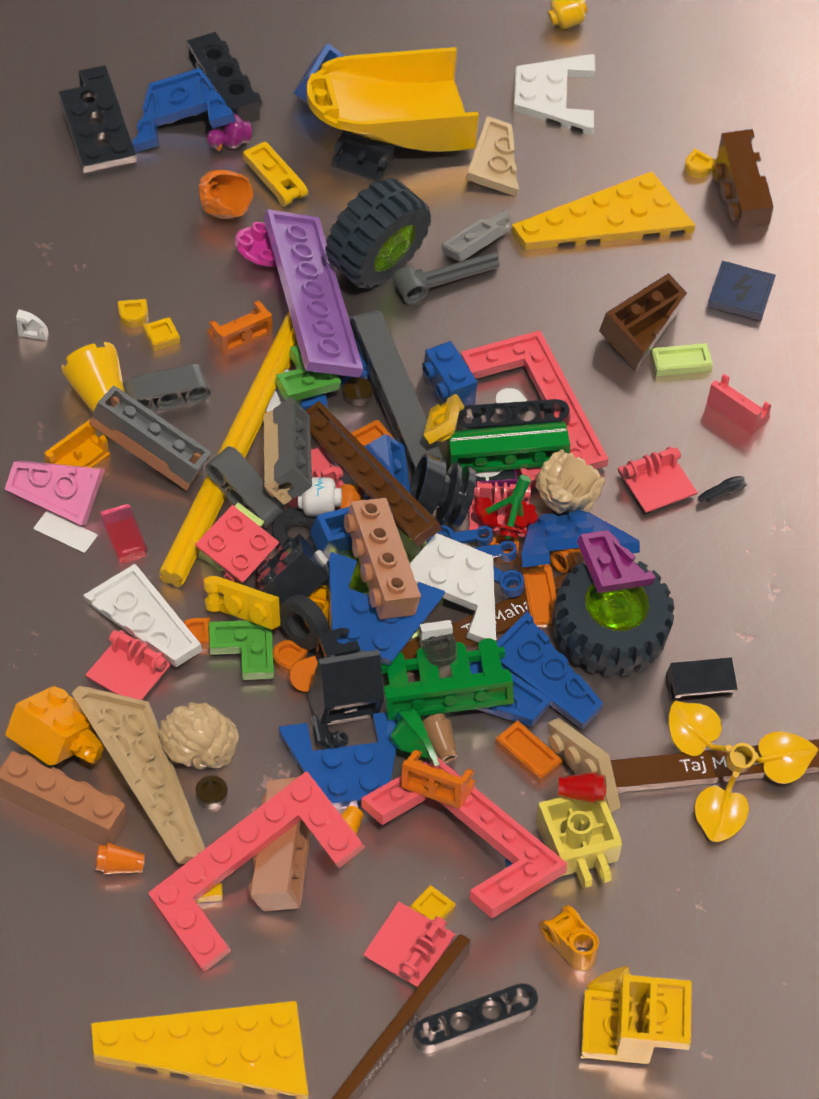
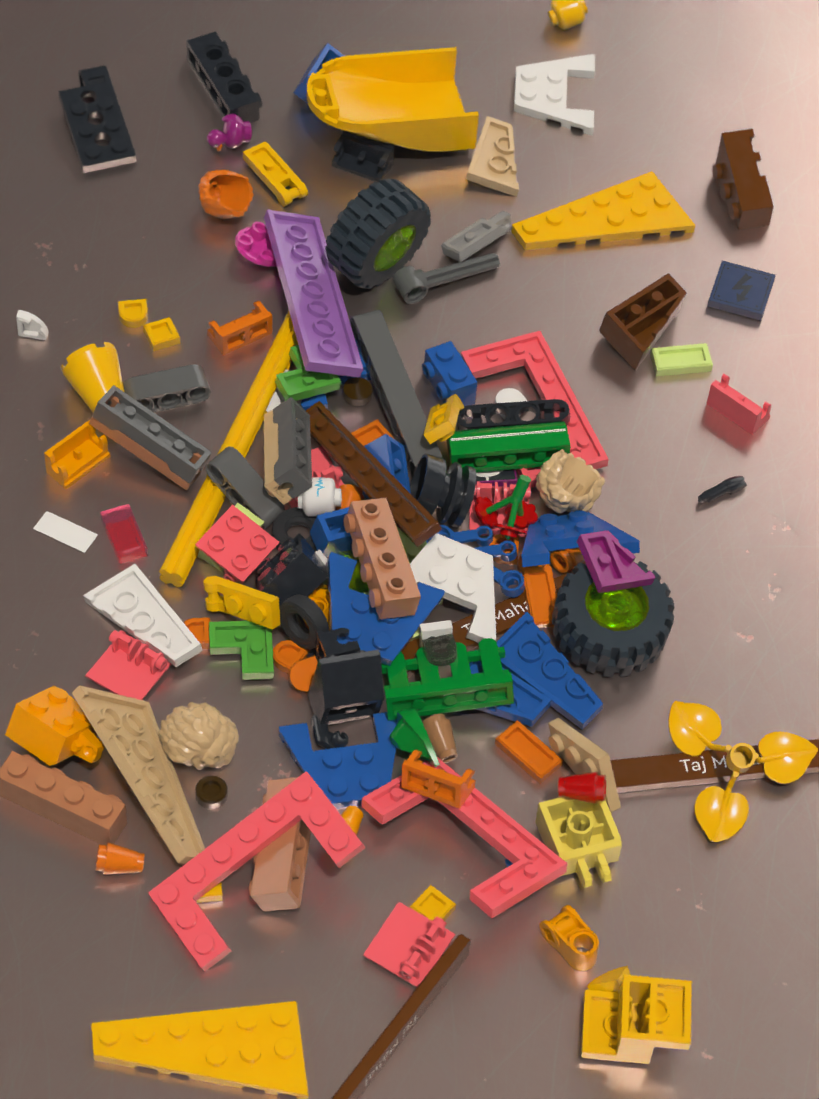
bright pink wing [5,461,105,525] -> none
blue wing [132,68,236,153] -> none
black beam [413,983,538,1053] -> none
coral hinge [617,446,698,513] -> none
black hinge [666,657,738,700] -> none
yellow tile [684,148,716,178] -> none

